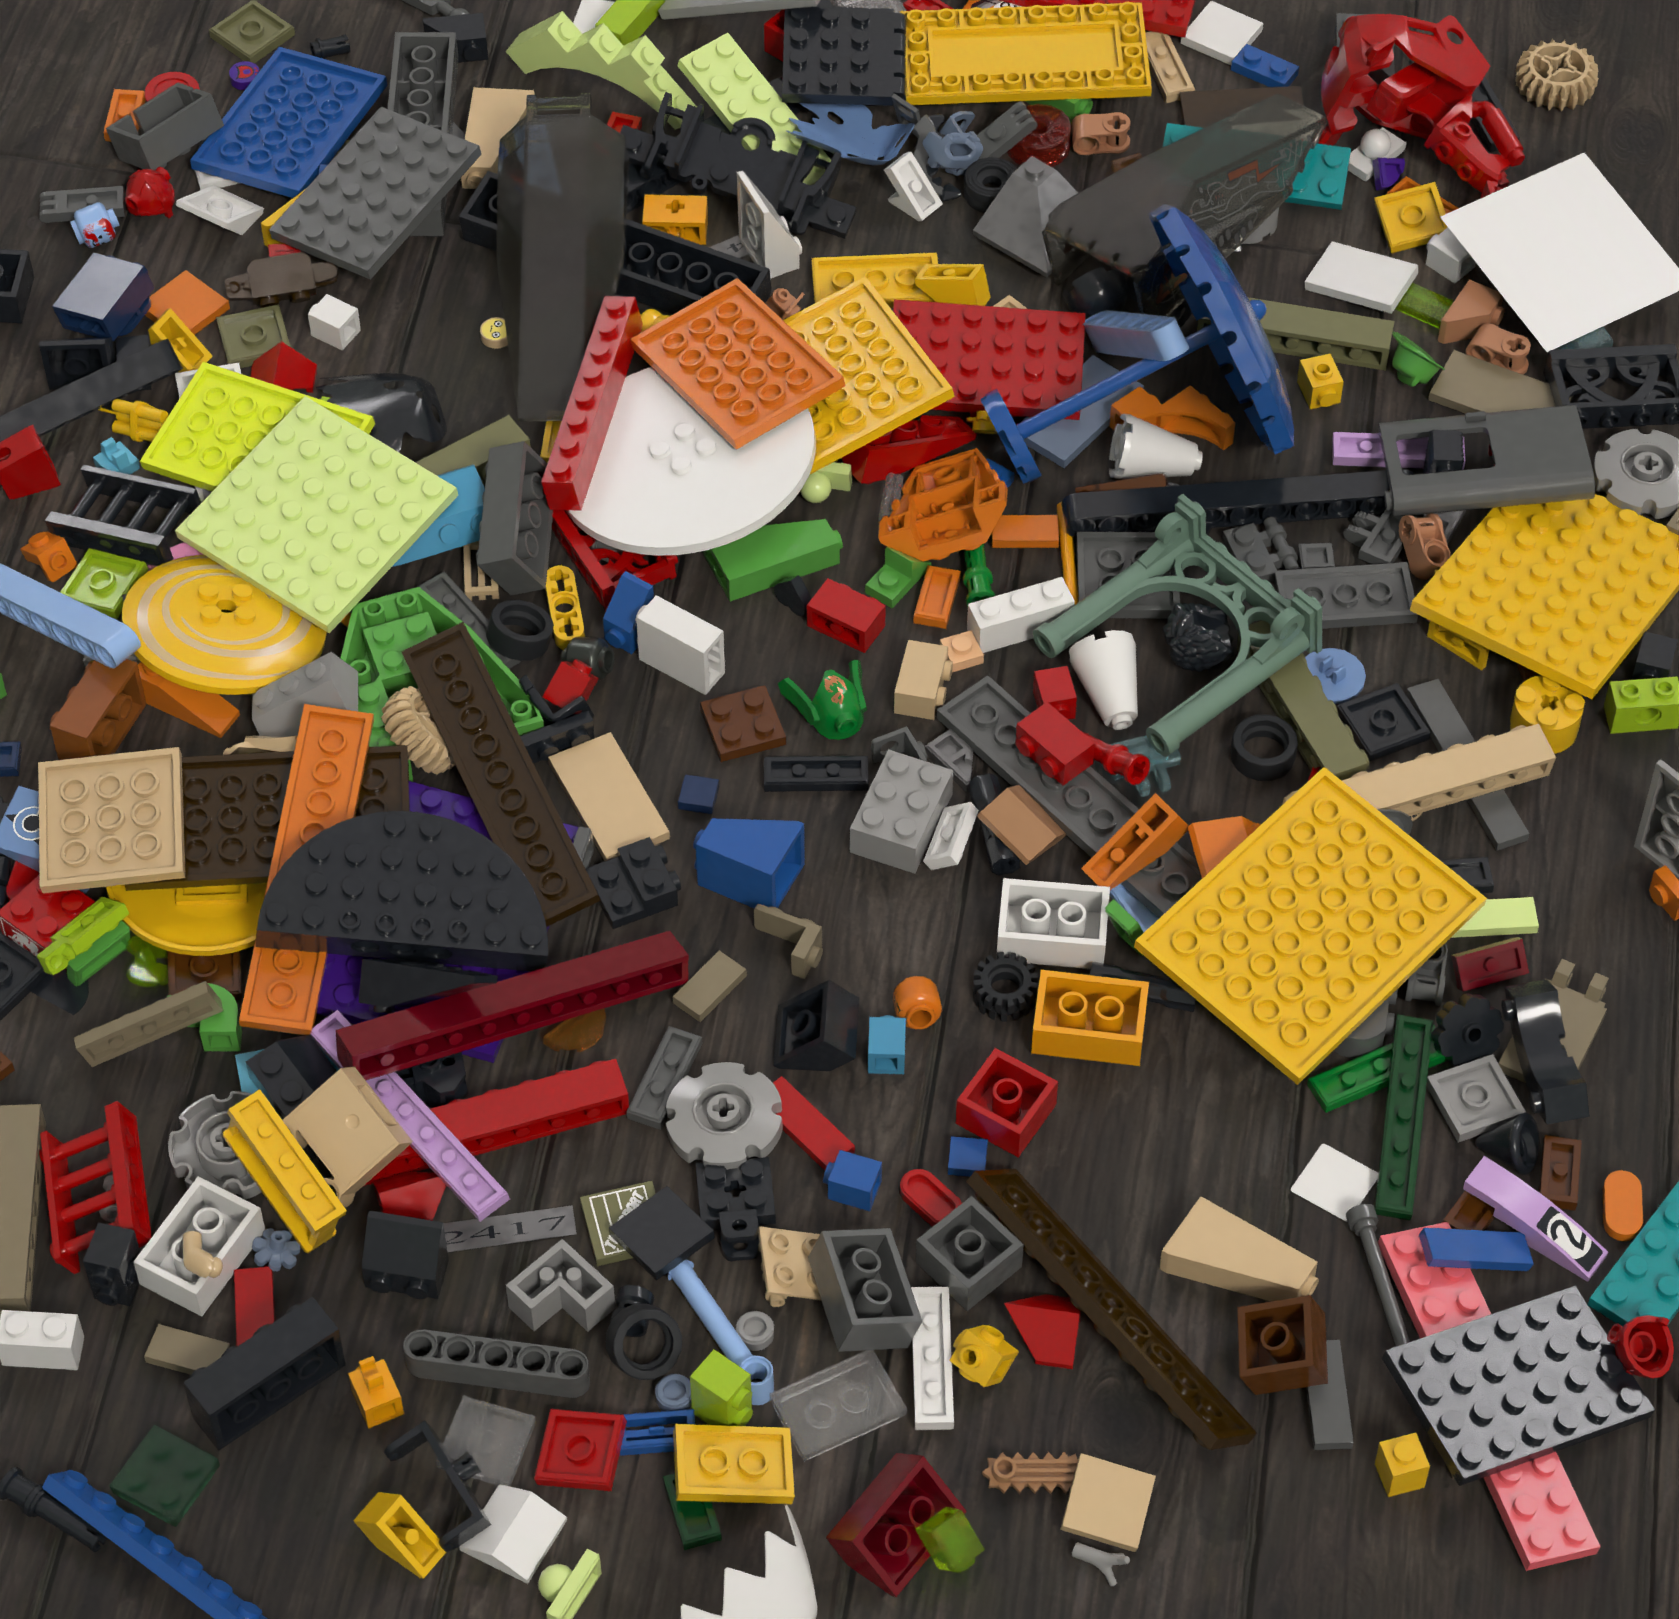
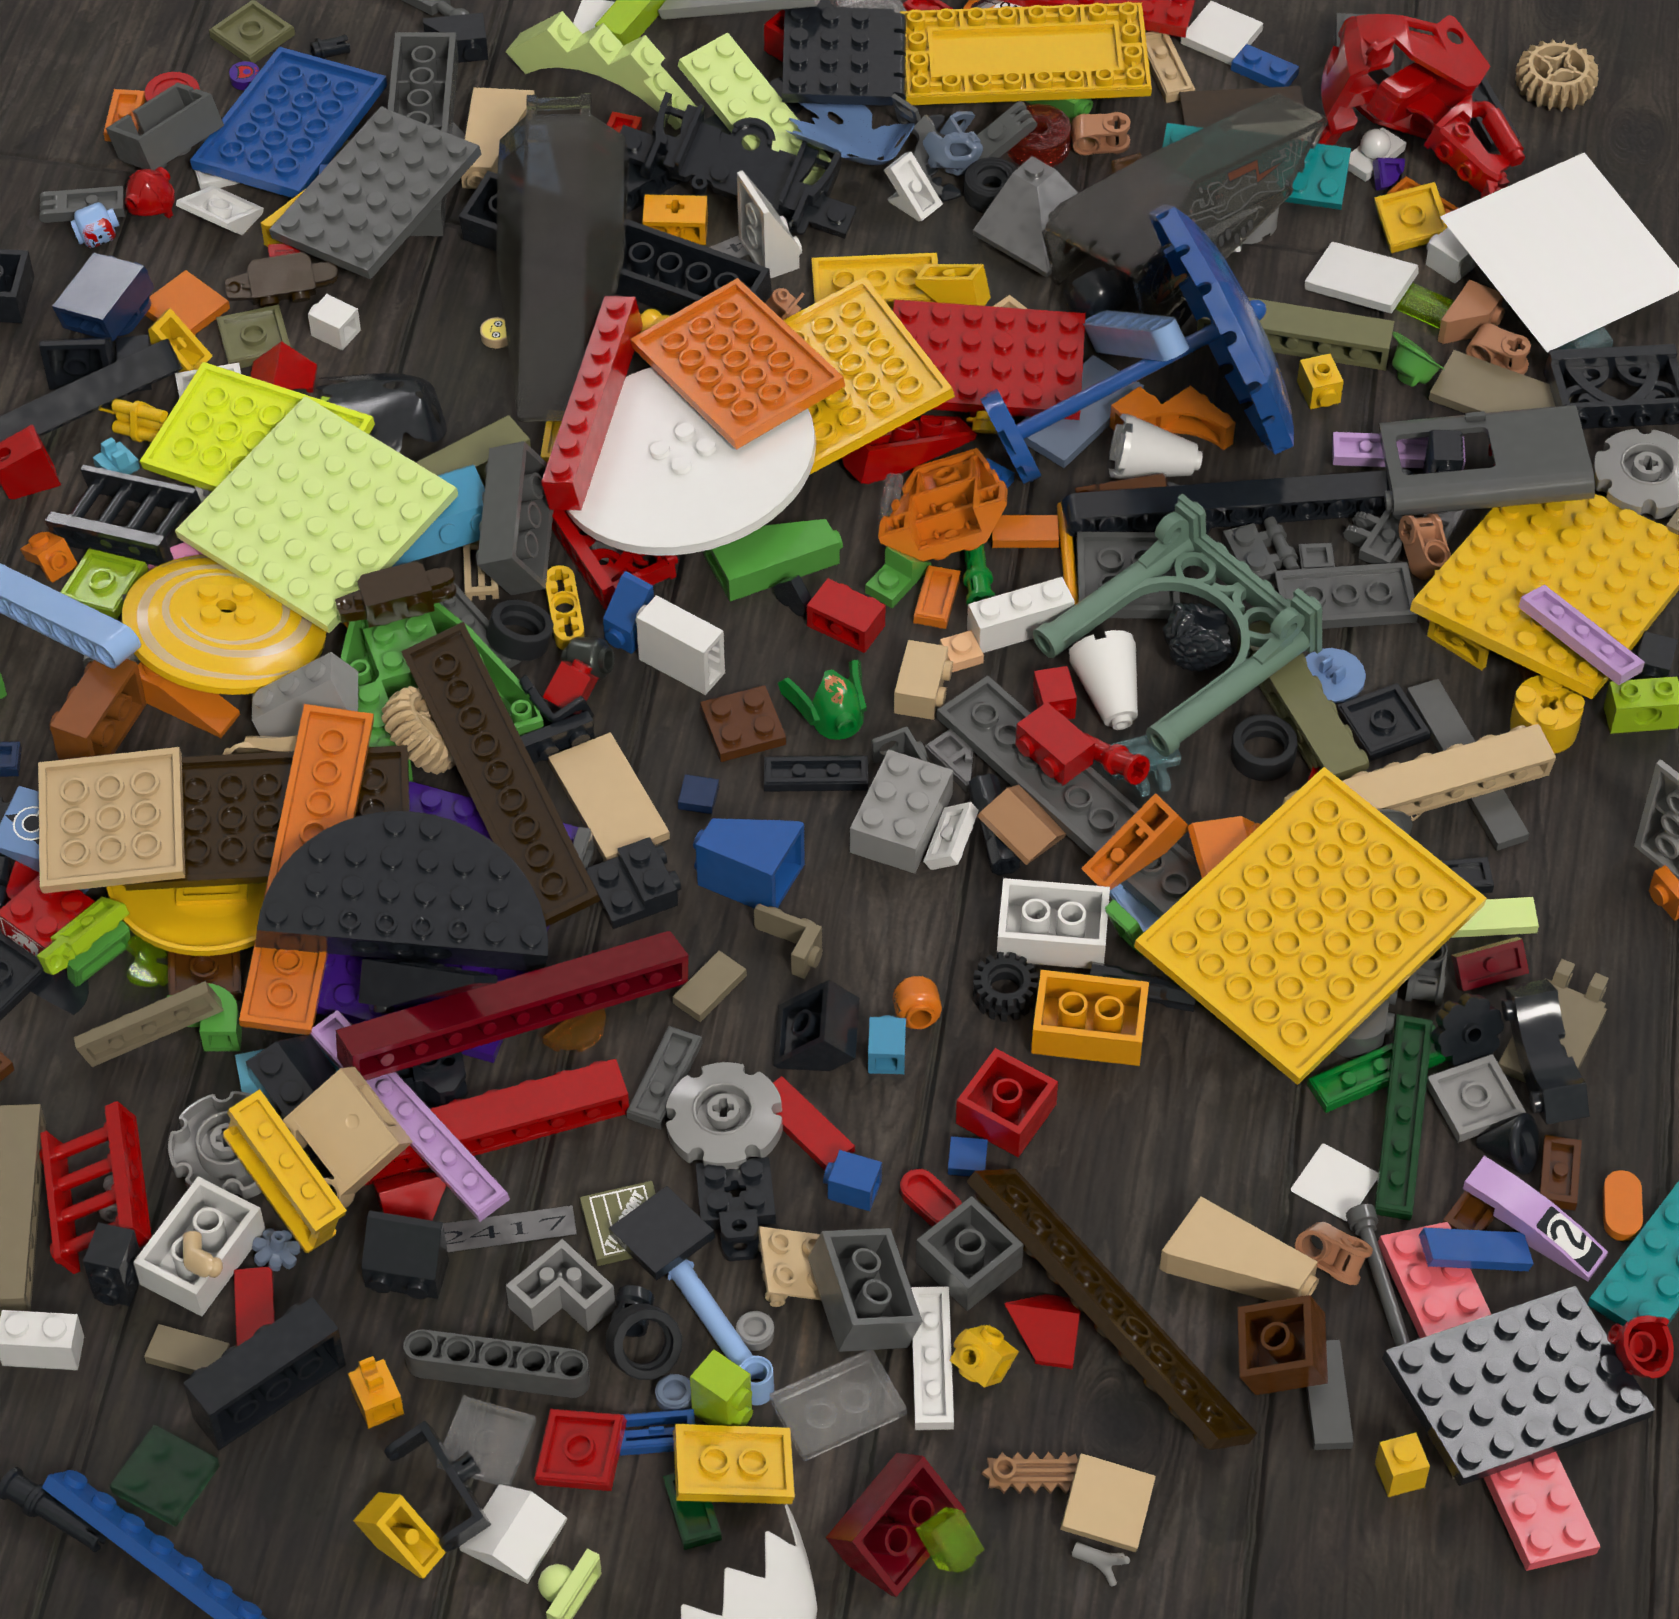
yellowish green tile [800,462,852,503] -> none
none -> dark brown hinge [335,561,457,628]
none -> nougat piece [1295,1222,1373,1285]
none -> lavender plate [1518,584,1645,685]

